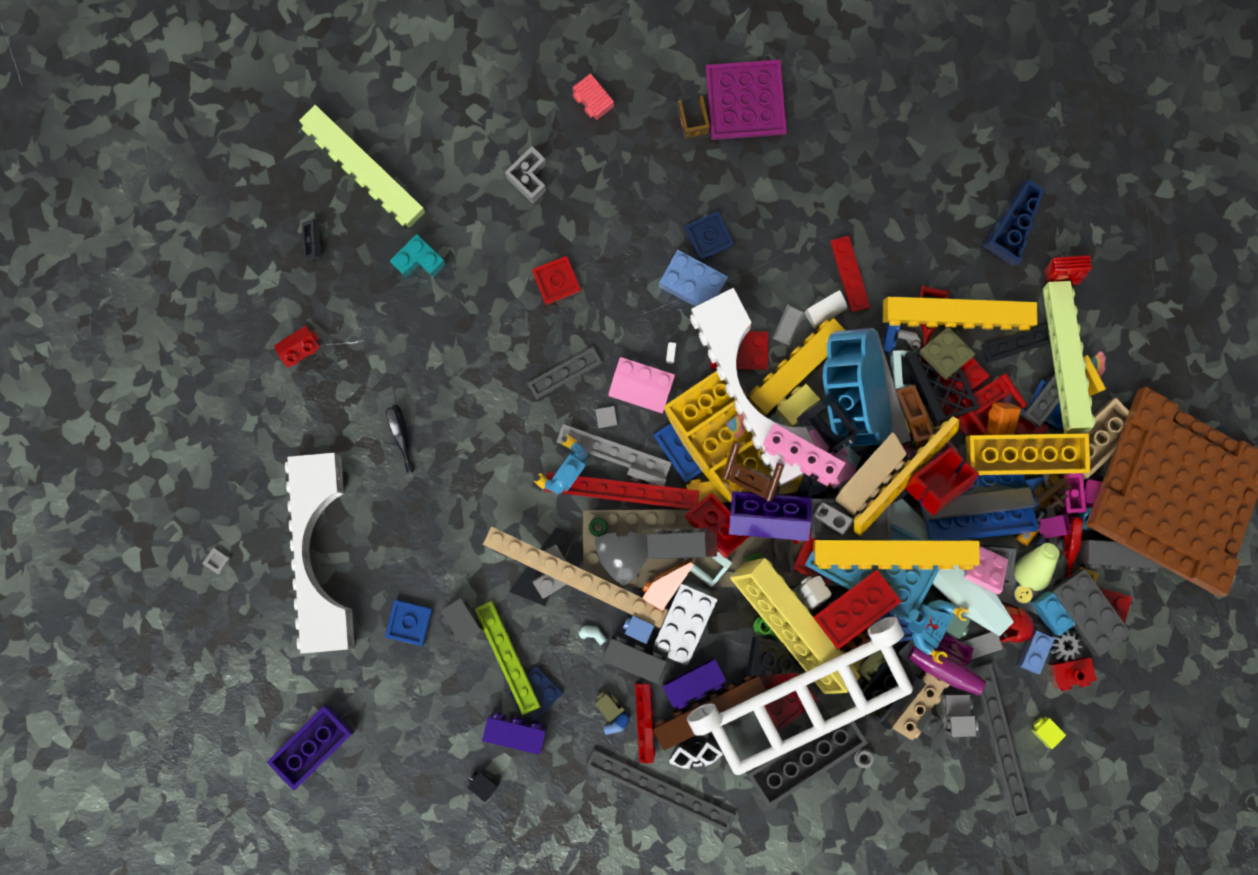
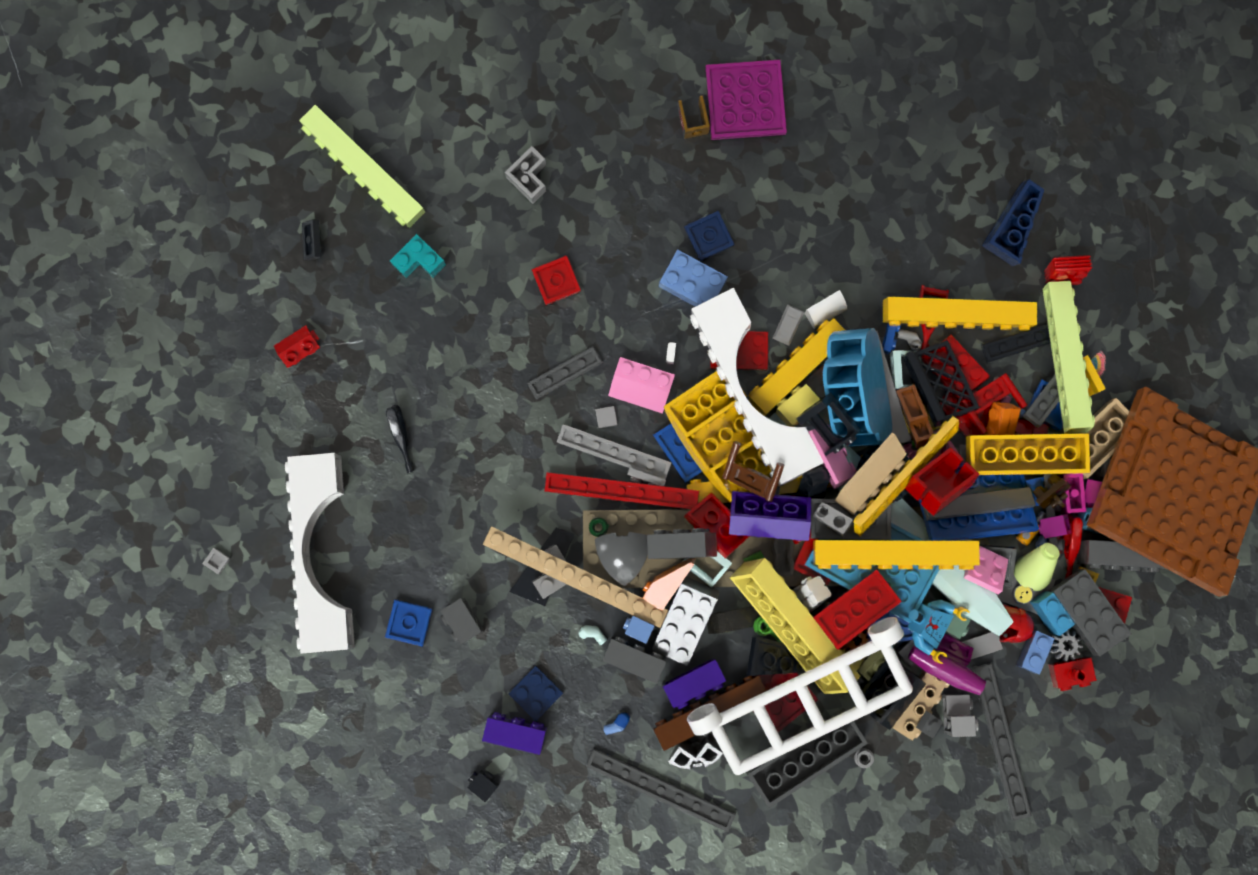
dark purple brick [266,704,355,791] -> none
lime tile [474,601,541,715] -> none
dark azure torso [534,435,588,494] -> none
coral brick [572,74,614,120] -> none
olive brick [595,690,625,722] -> none
red plate [635,683,655,764] -> none
clear tile [726,414,745,439] -> none
bright pink brick [763,423,845,486] -> none
red plate [830,236,870,314] -> none
olive plate [919,327,975,380] -> none
neon yellow brick [1031,717,1066,749] -> none

